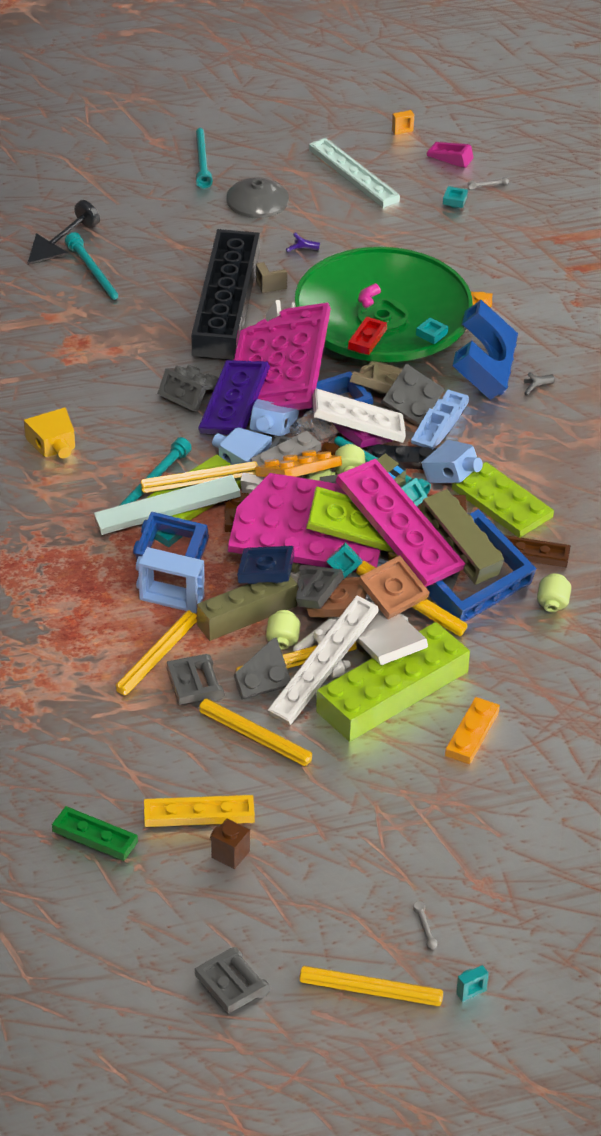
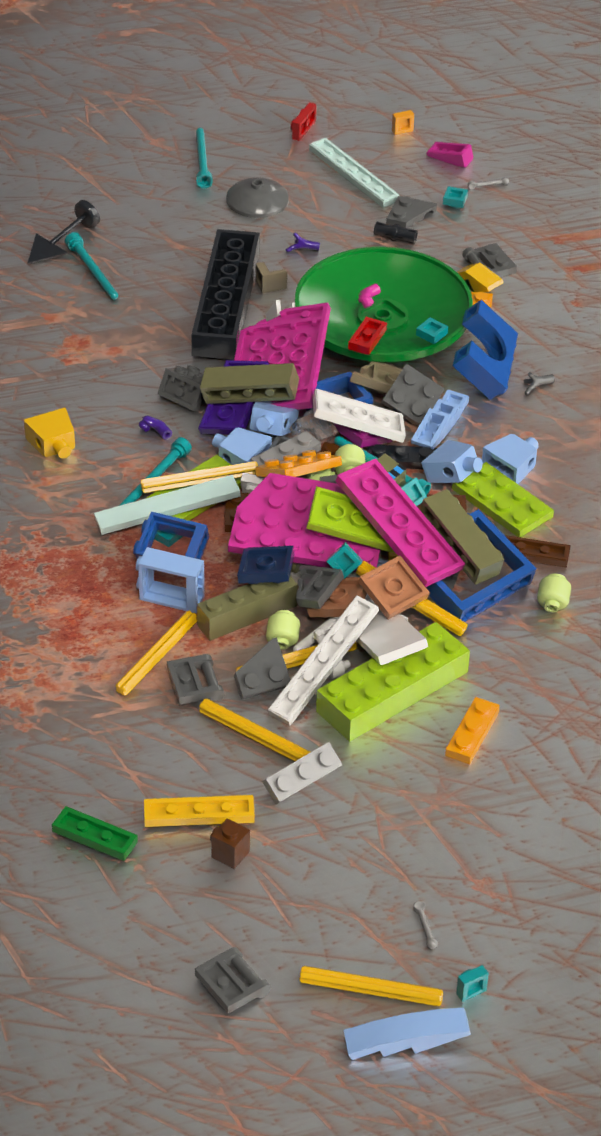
none -> dark purple arm [139,415,172,440]
none -> olive brick [200,363,299,404]
none -> plate [262,742,343,804]
none -> red plate [290,102,317,141]
none -> light blue slope [344,1007,471,1060]
none -> black pin [373,221,418,244]
none -> dark grey wing [386,196,437,228]
none -> yellow slope [457,262,504,292]
none -> dark grey plate [462,243,517,278]
none -> light blue torso [482,434,538,484]

